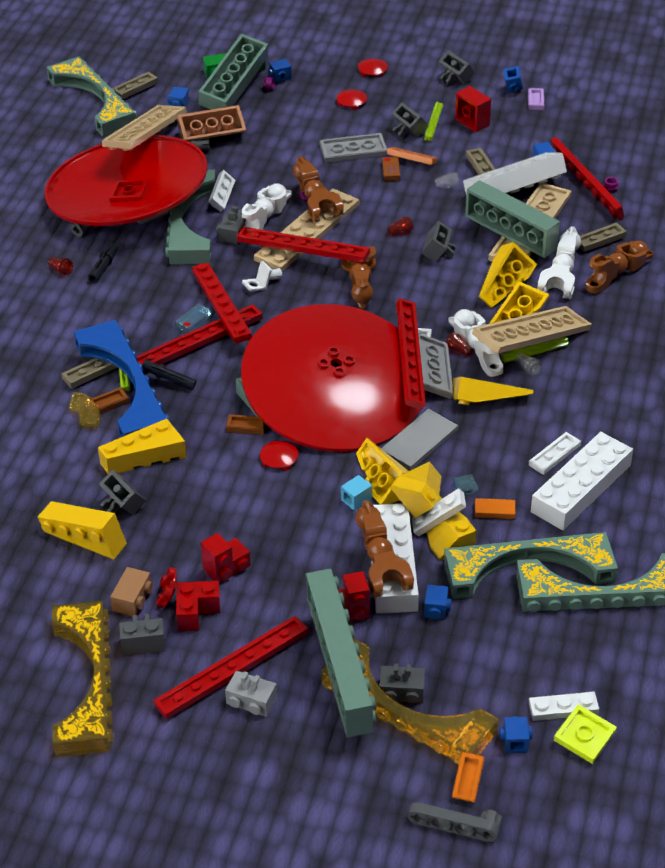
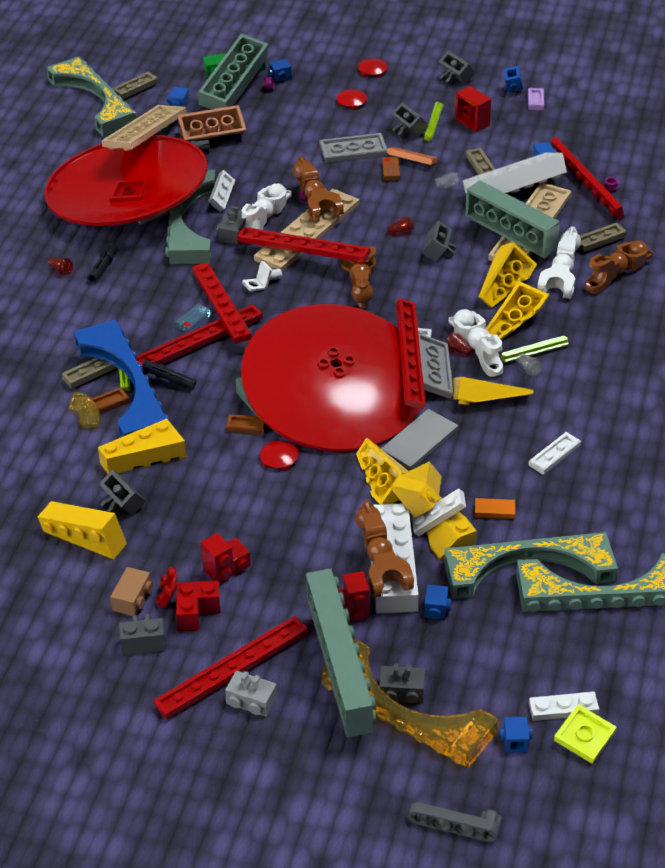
clear yellow arch [51,600,113,757] -> none
dark grey bush [71,223,88,237] -> none
medium azure brick [341,475,372,511] -> none
orange tile [452,752,485,803] -> none
clear light blue tile [453,474,478,495] -> none
tan plate [472,306,592,353] -> none
white brick [531,432,633,531] -> none

